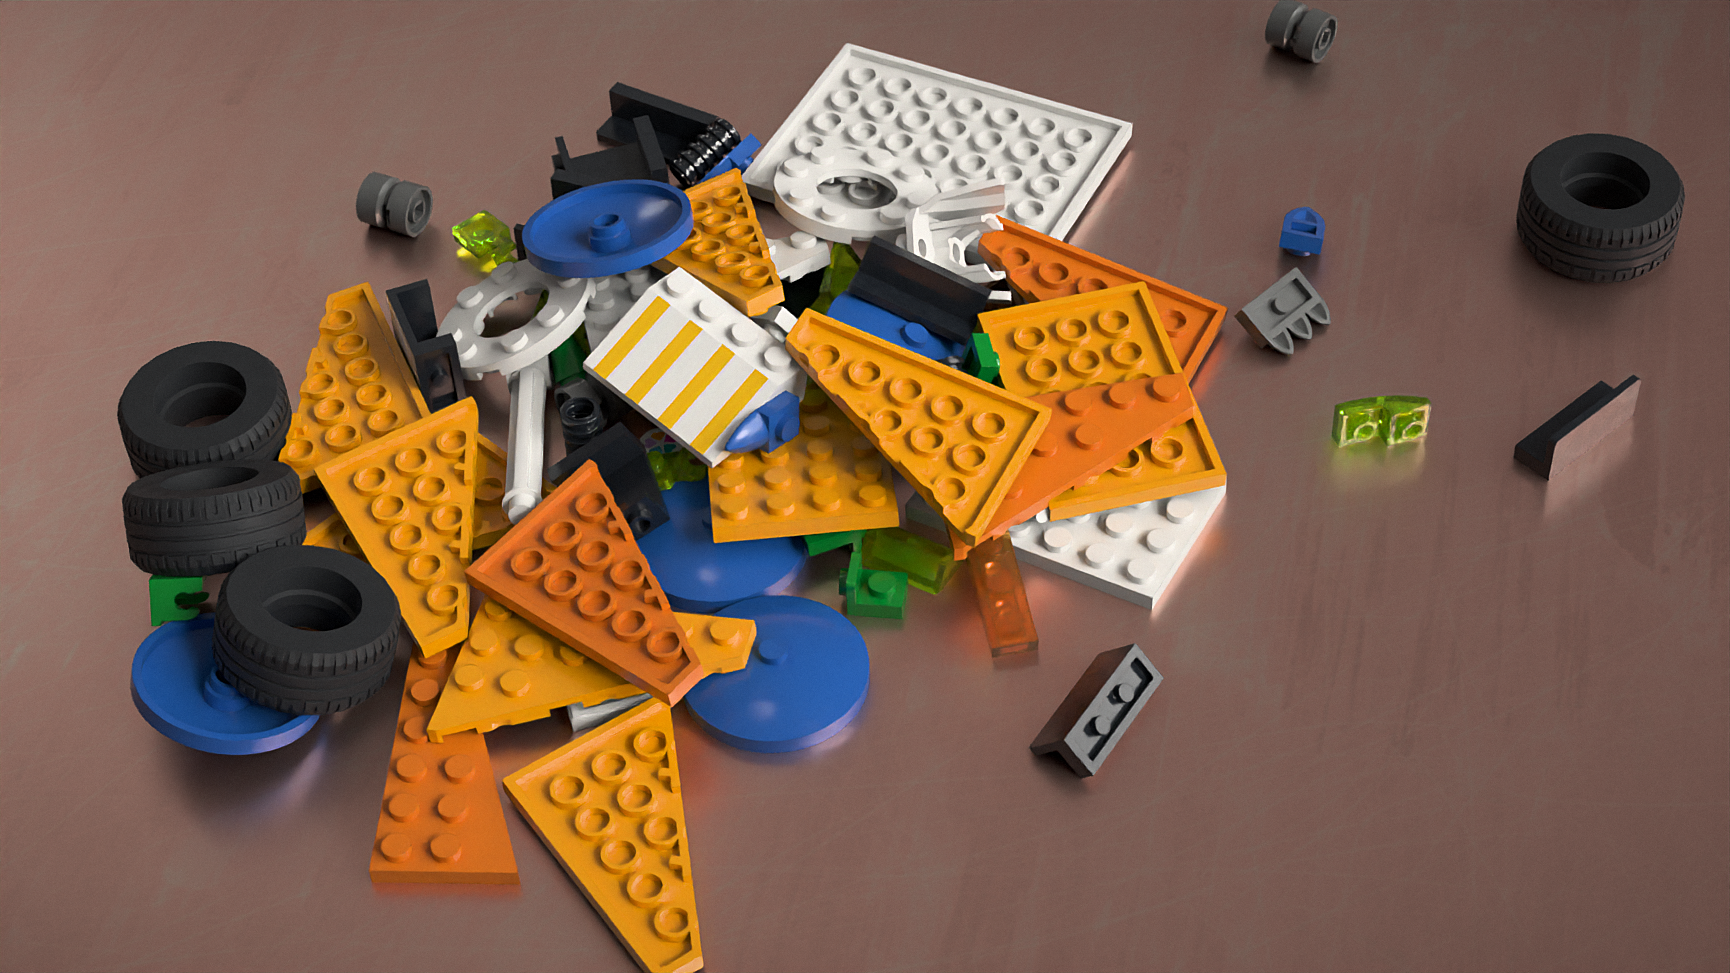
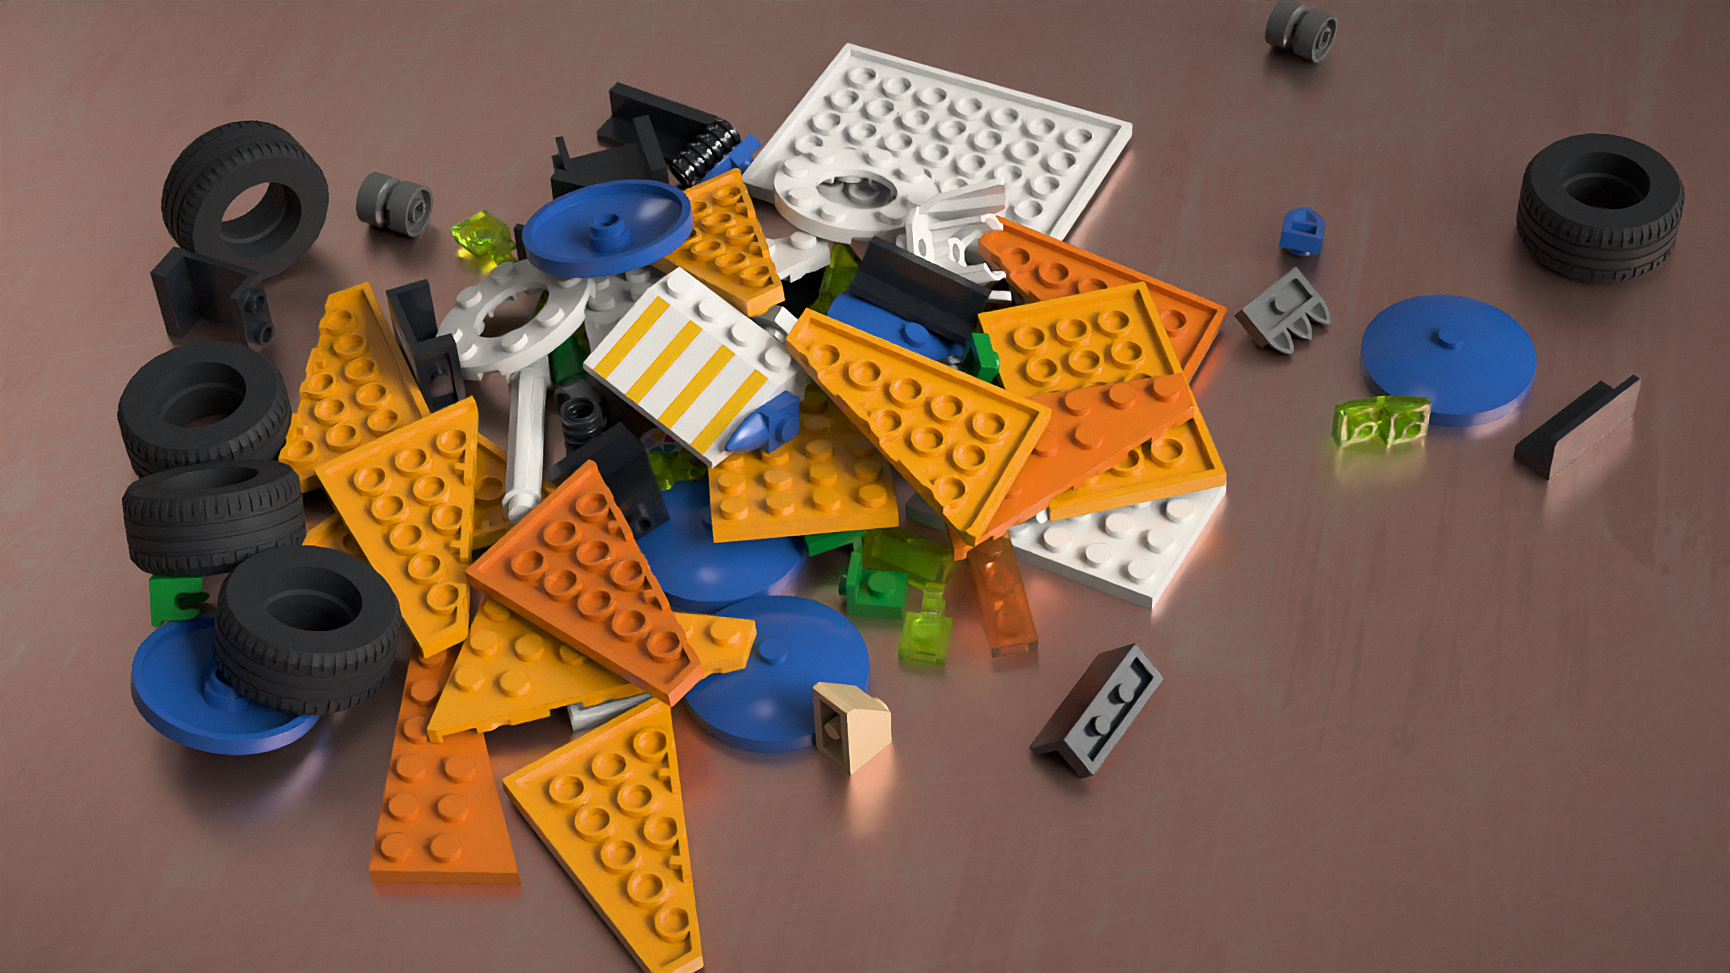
none -> black panel [150,246,275,353]
none -> black tyre [161,120,329,280]
none -> tan slope [812,682,892,776]
none -> clear neon green plate [898,582,953,666]
none -> blue dish [1359,294,1537,427]

